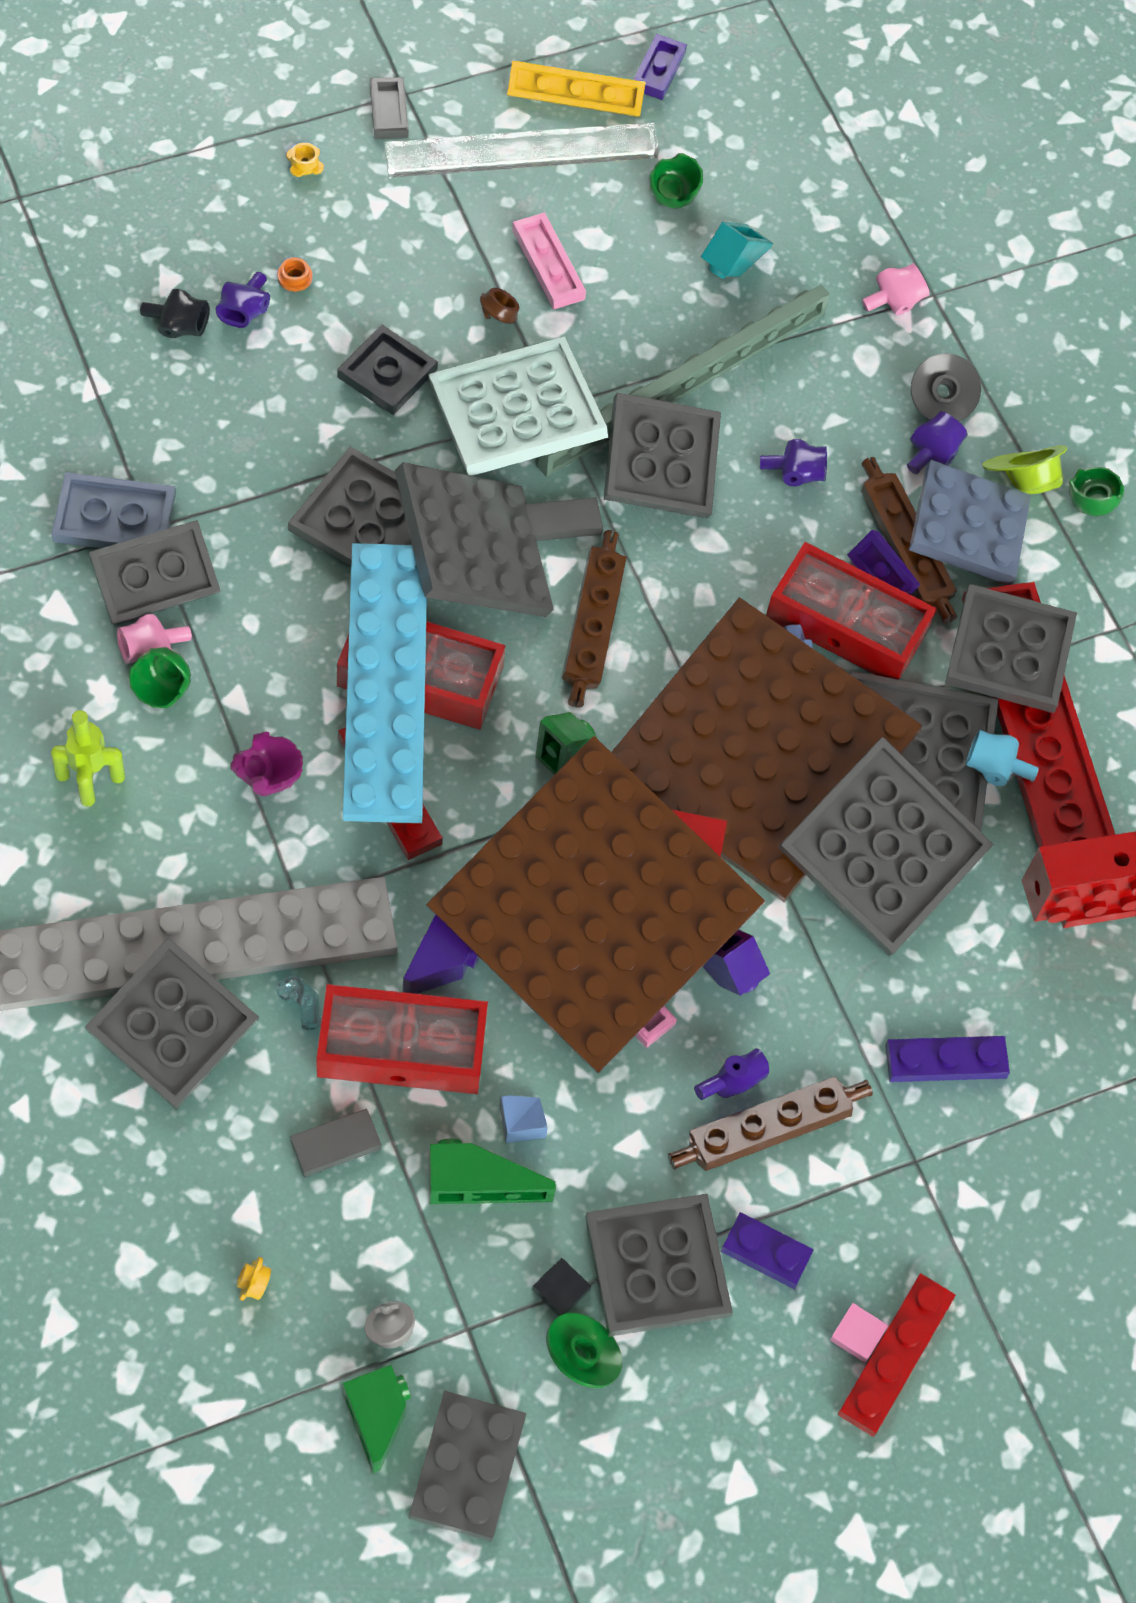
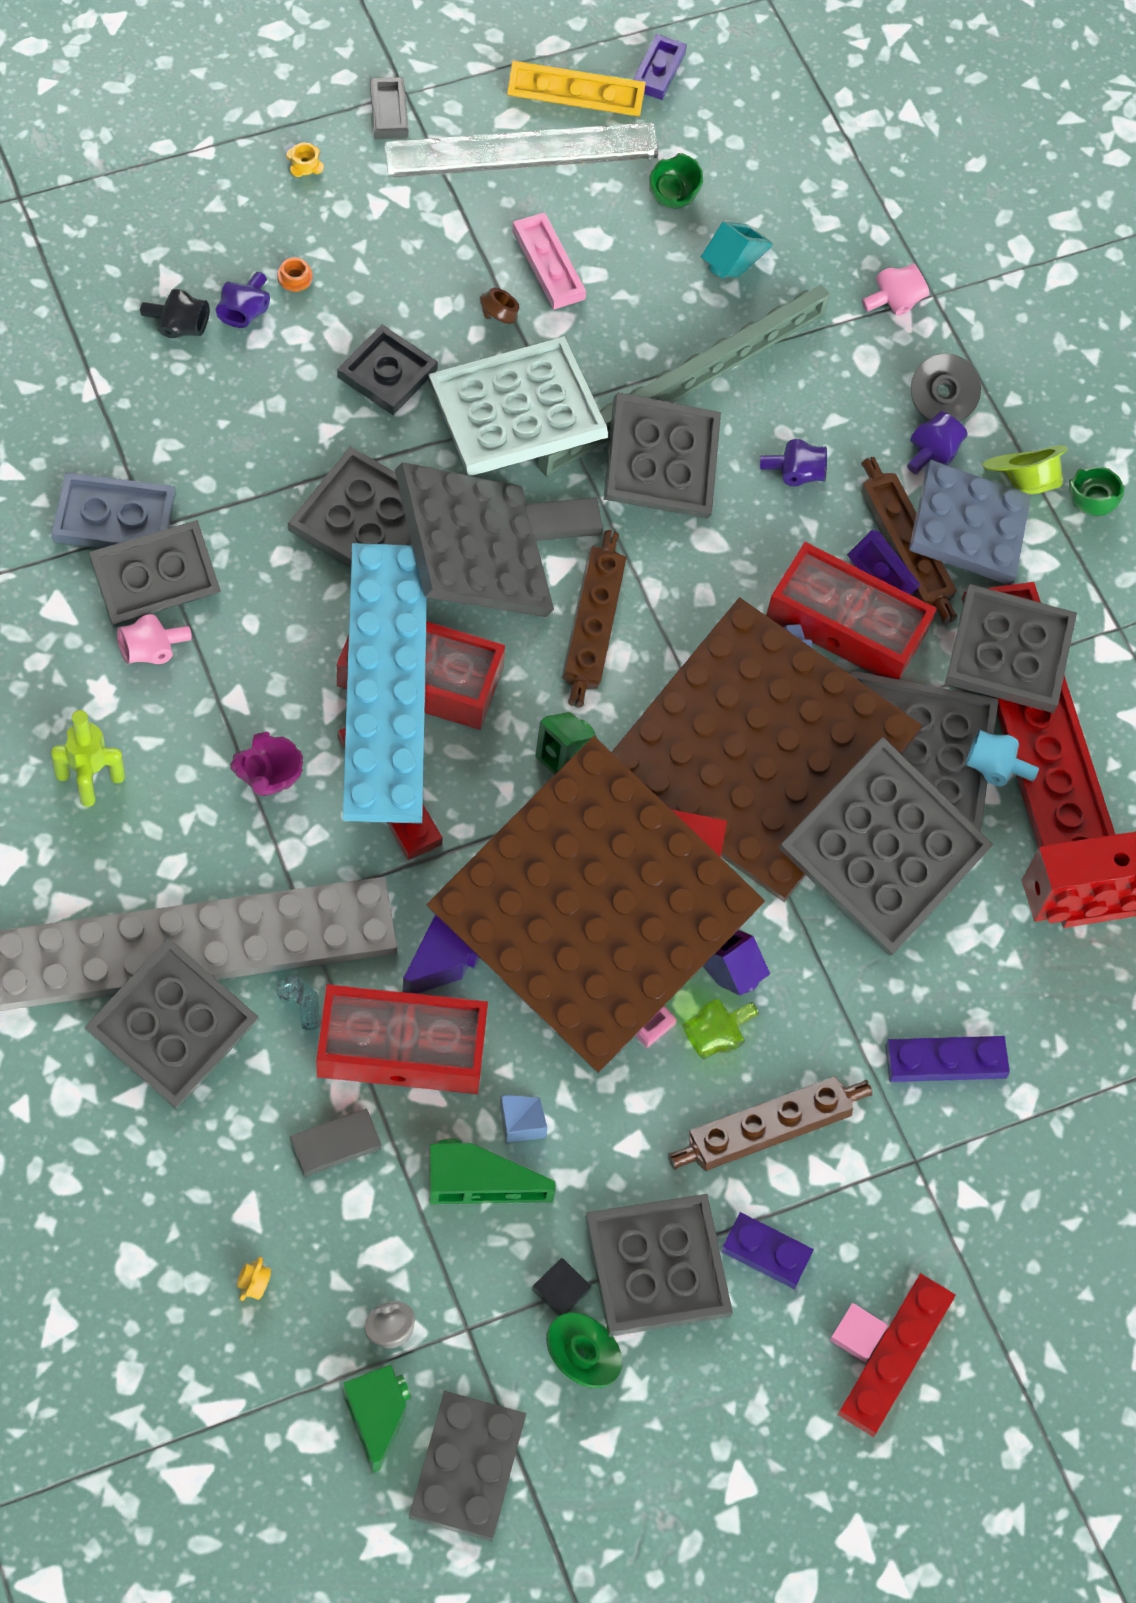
green hair [129,647,191,709] -> none
dark purple piece [694,1048,769,1100] -> none
none -> clear neon green piece [682,999,759,1060]

